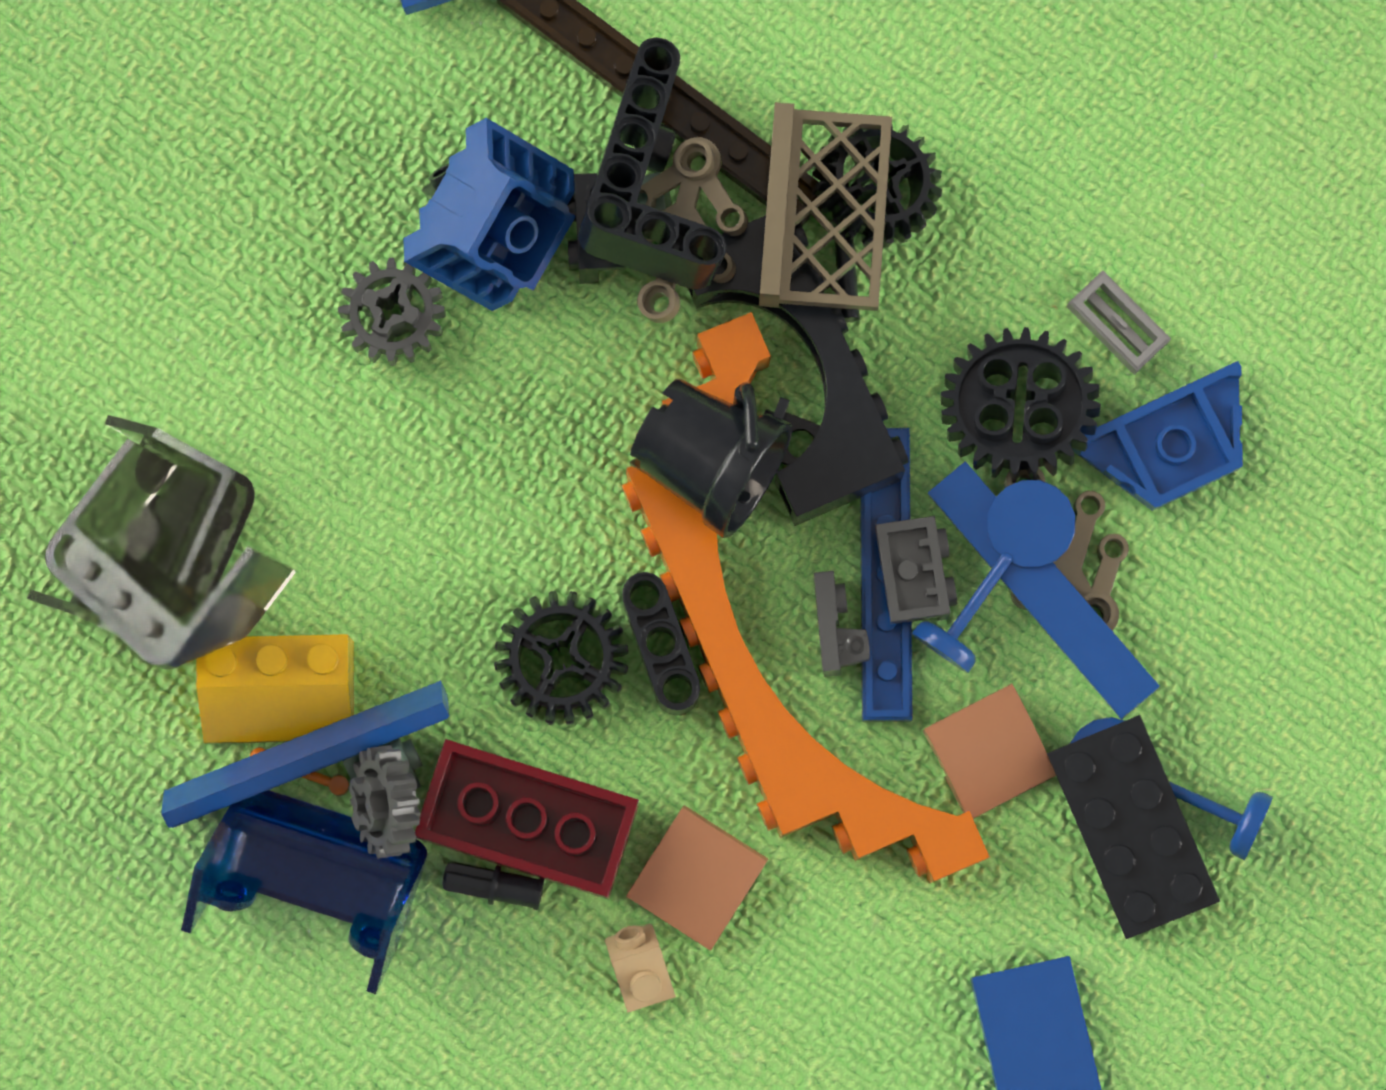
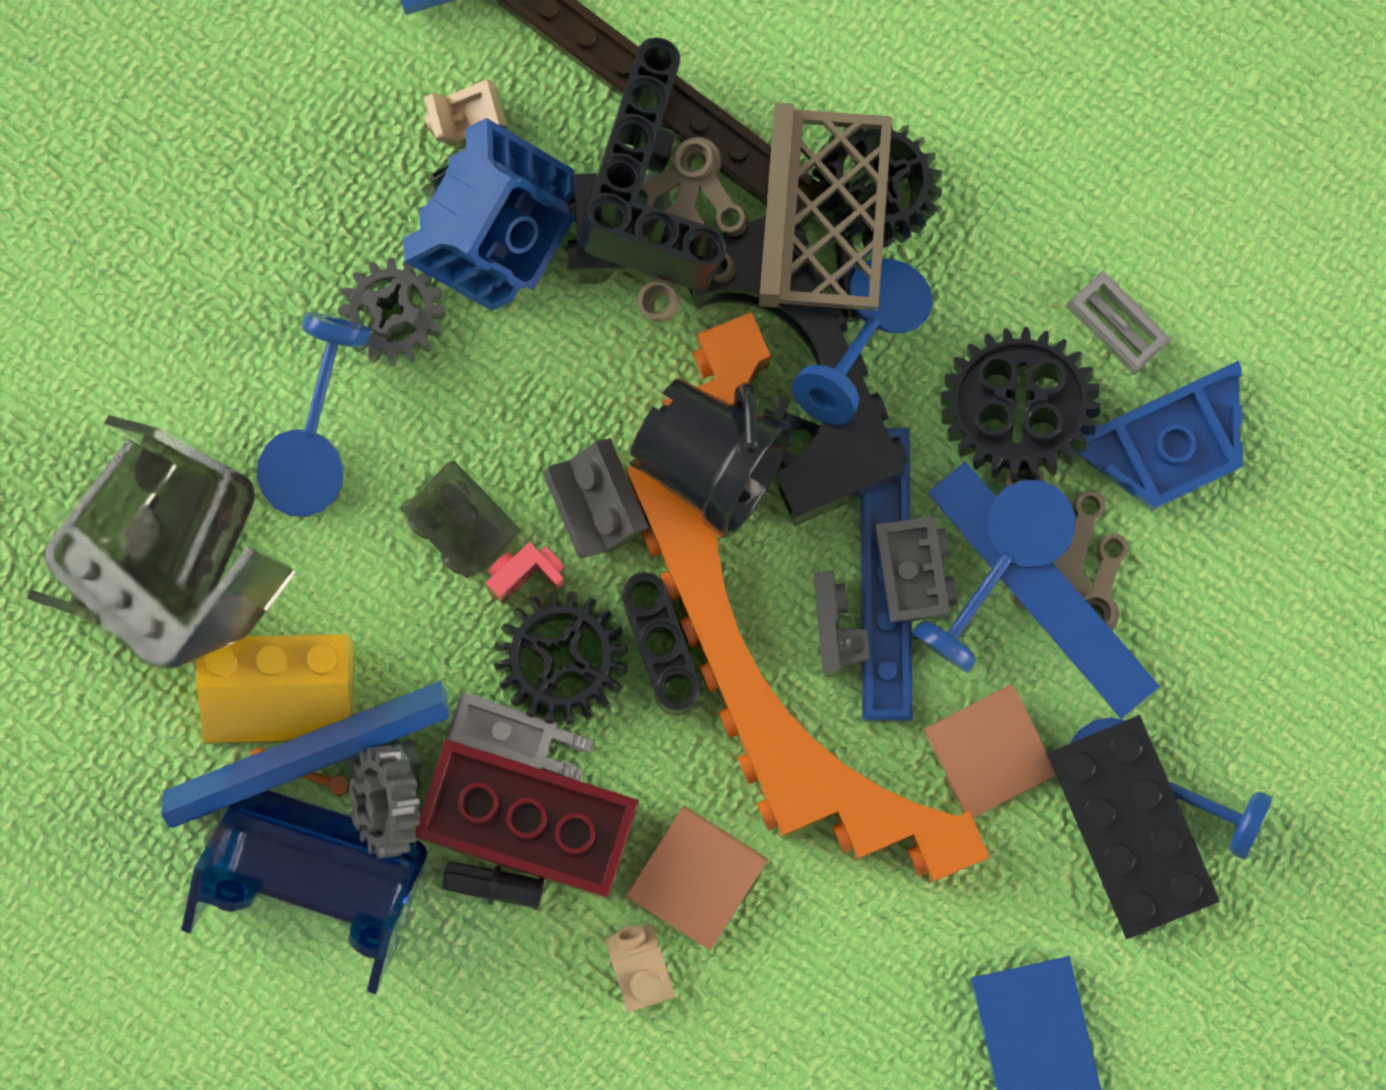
none -> blue piece [257,312,372,517]
none -> clear smoke bracket [399,460,522,578]
none -> tan bracket [424,79,508,148]
none -> light grey hinge [446,692,593,781]
none -> coral bracket [486,542,565,603]
none -> dark grey bracket [543,438,649,559]
none -> blue piece [792,258,933,425]

